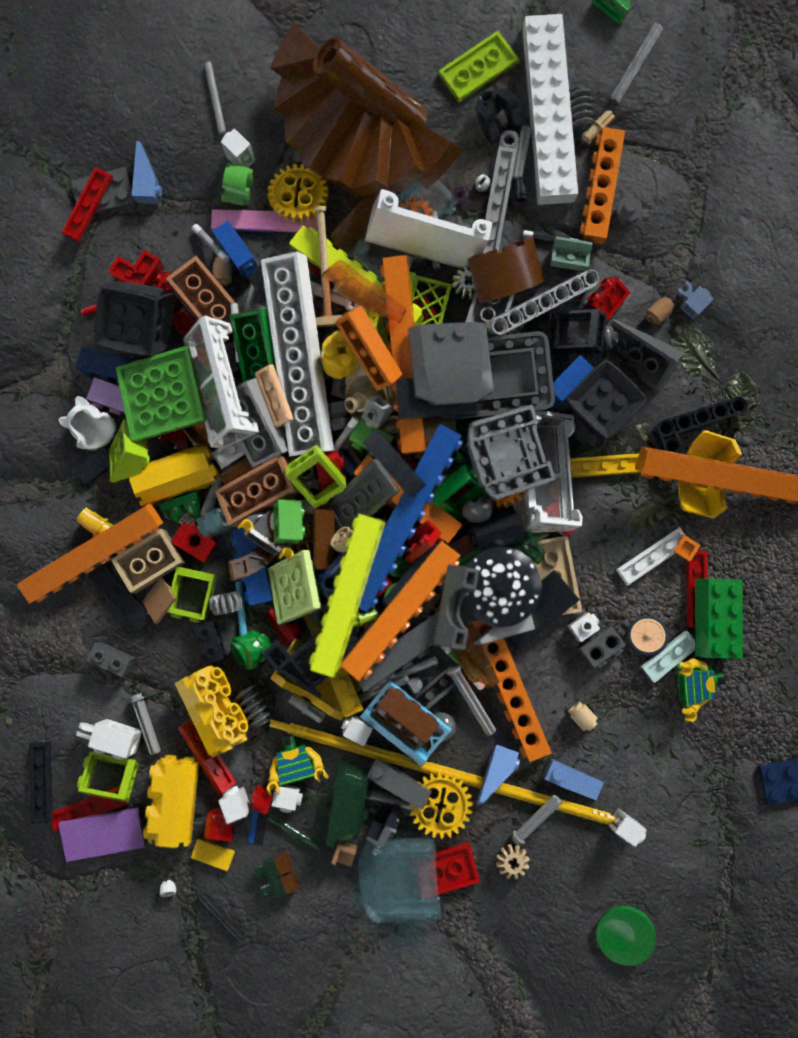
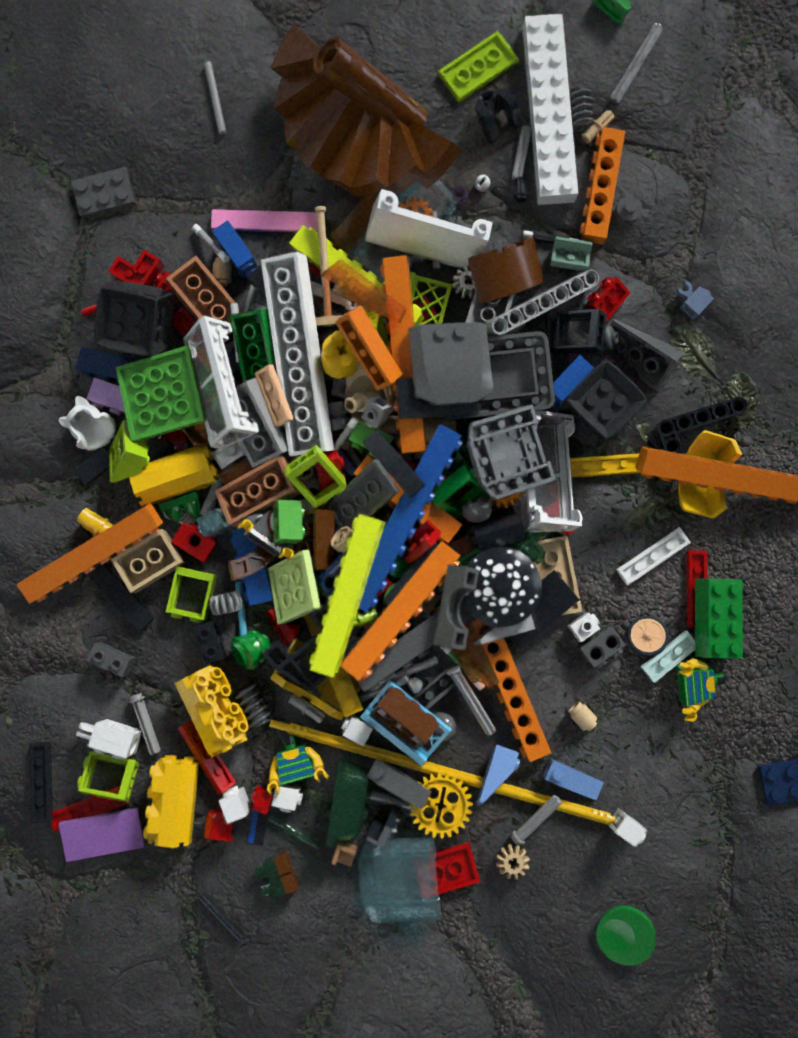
red tile [61,167,114,243] -> none
medium blue slope [132,141,162,204] -> none
medium nougat piece [142,577,176,624] -> none
white hinge [160,880,176,897] -> none
yellow tile [191,838,235,871] -> none
white brick [221,129,256,167] -> none
bright green brick [221,163,253,206] -> none
yellow gear [268,164,329,223] -> none
light grey plate [483,130,519,253] -> none
medium nougat brick [646,297,675,325] -> none
orange plate [672,535,701,562] -> none

